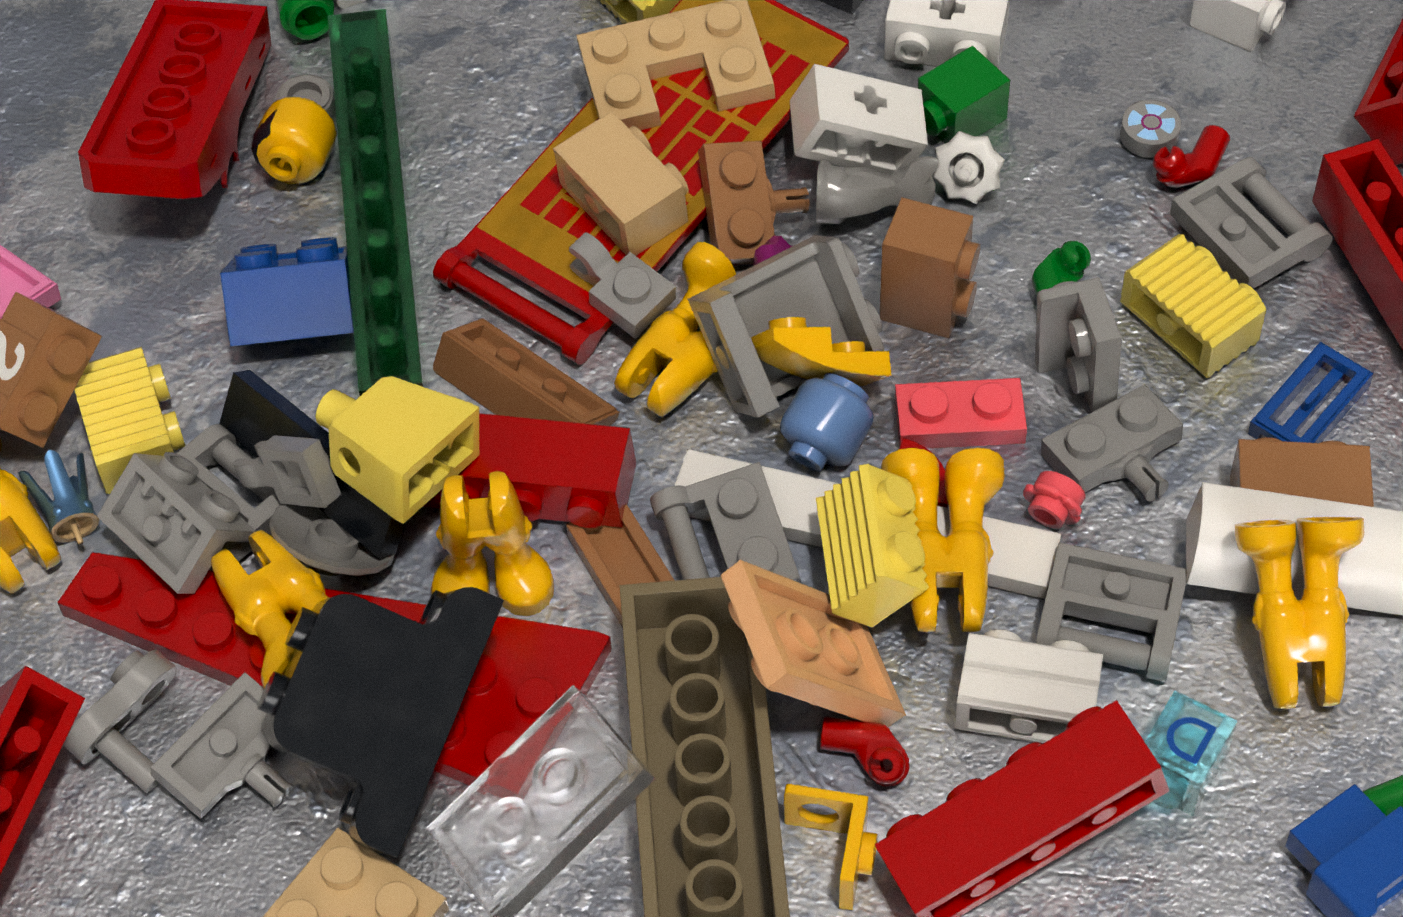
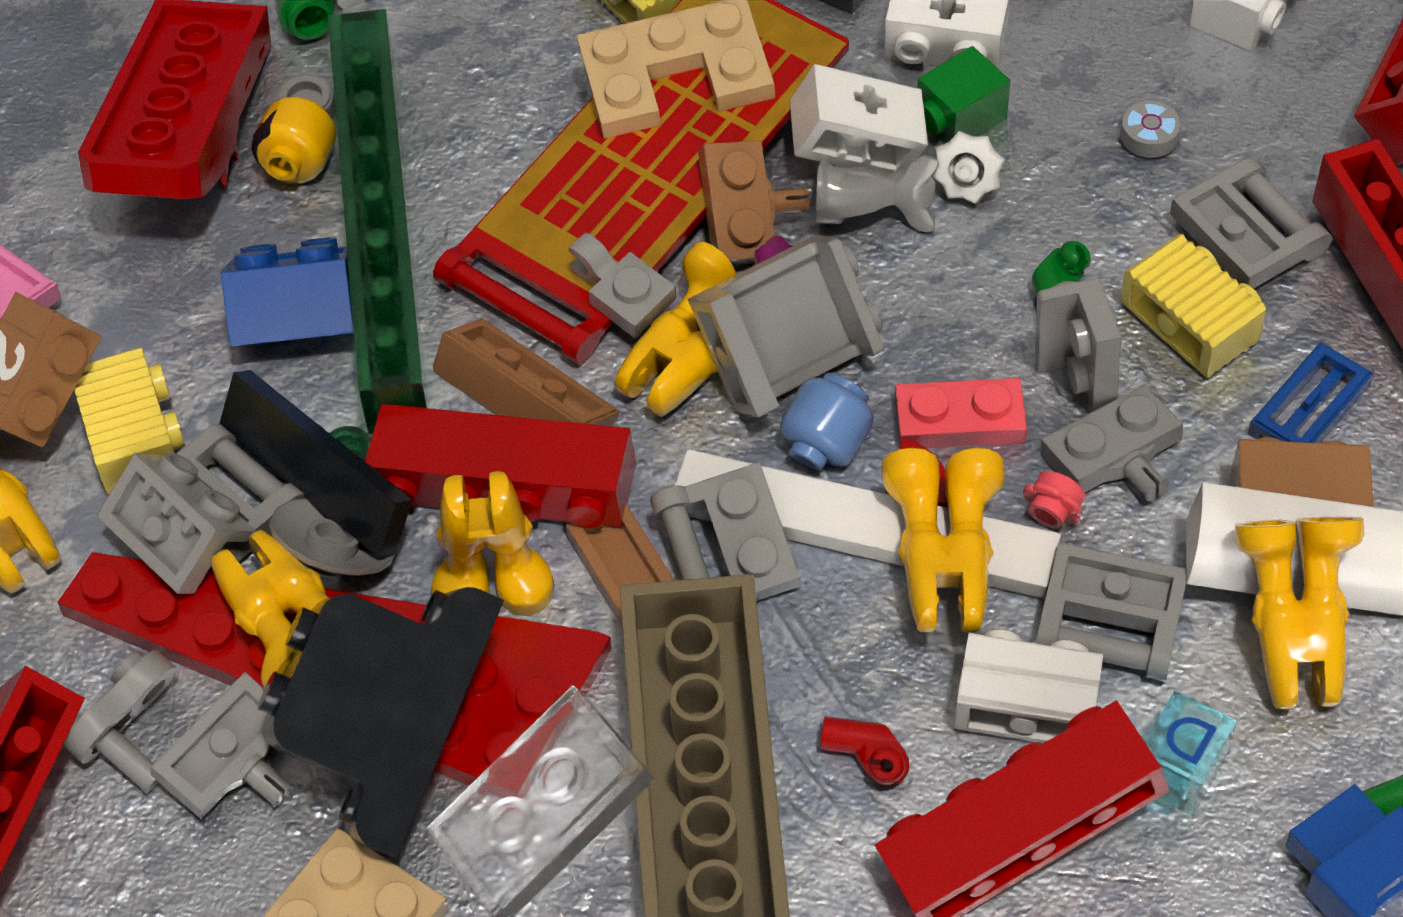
flat silver piece [18,450,99,544] -> none
light grey plate [232,435,341,508] -> none
light yellow torso [315,376,479,524] -> none
tan brick [553,111,689,256] -> none
light nougat plate [721,560,906,727] -> none
yellow slope [751,317,891,386] -> none
yellow bracket [784,784,878,910] -> none
light yellow brick [816,464,929,627] -> none
medium nougat brick [879,197,980,339] -> none
red arm [1153,125,1230,188] -> none

